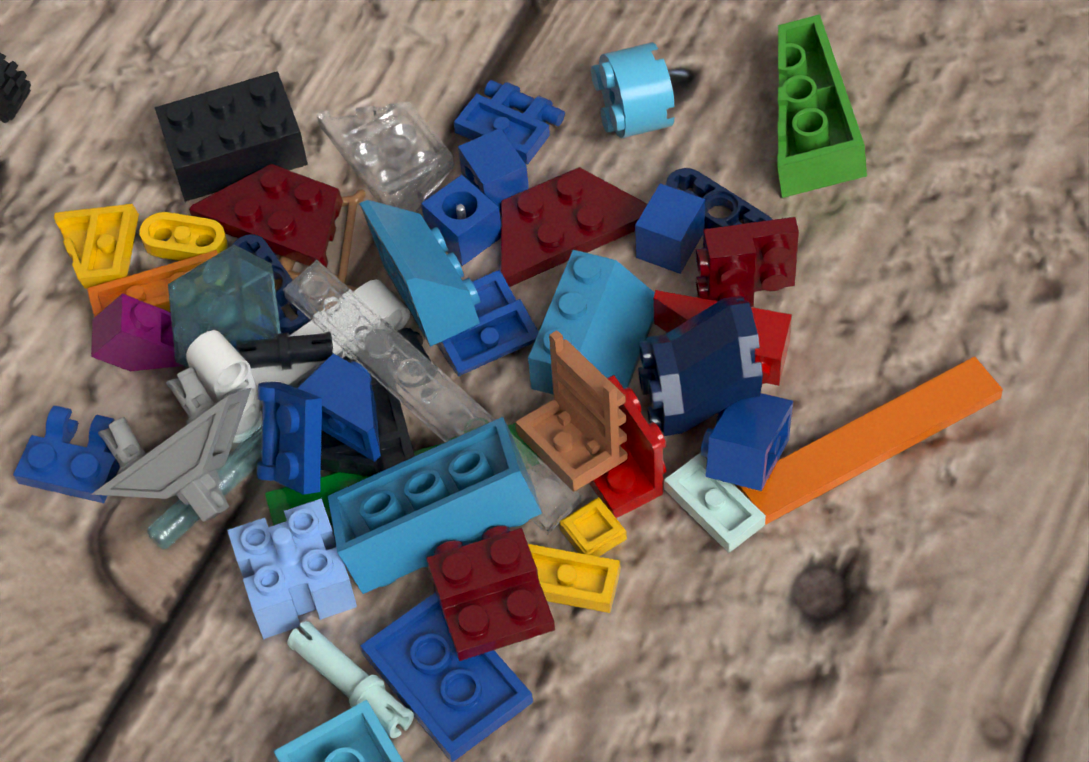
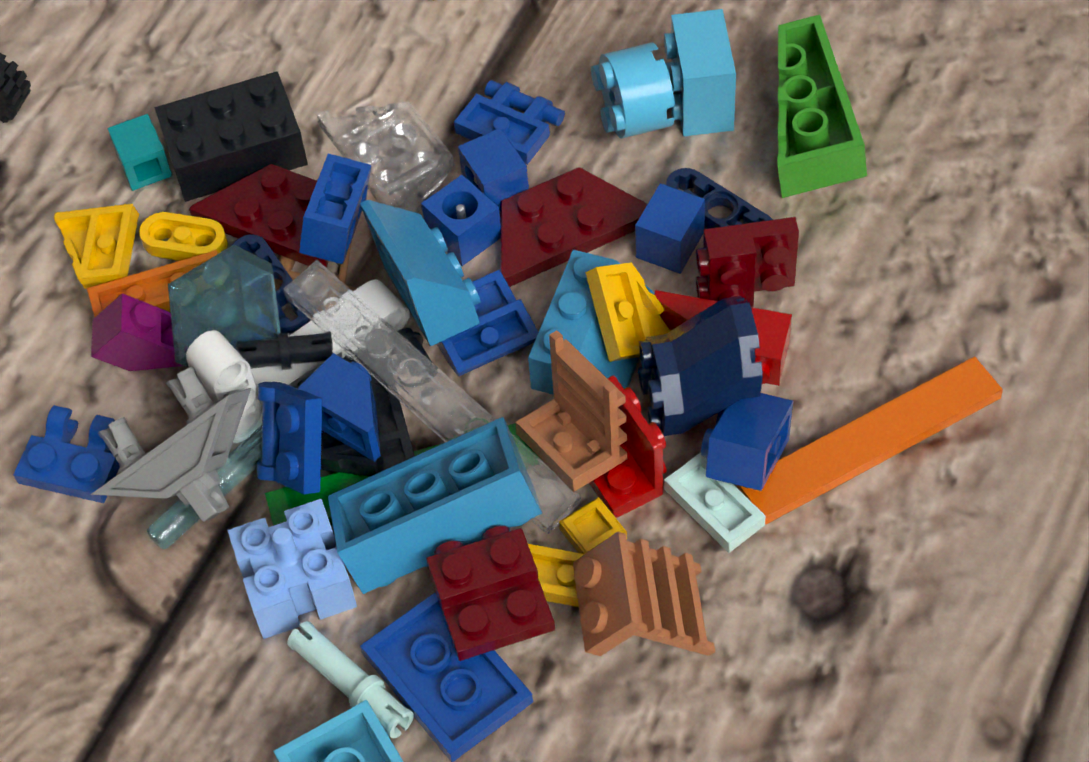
none -> teal brick [107,114,172,191]
none -> blue brick [299,153,371,265]
none -> nougat plate [573,532,716,656]
none -> yellow wing [585,262,670,362]
none -> medium azure brick [664,9,736,137]

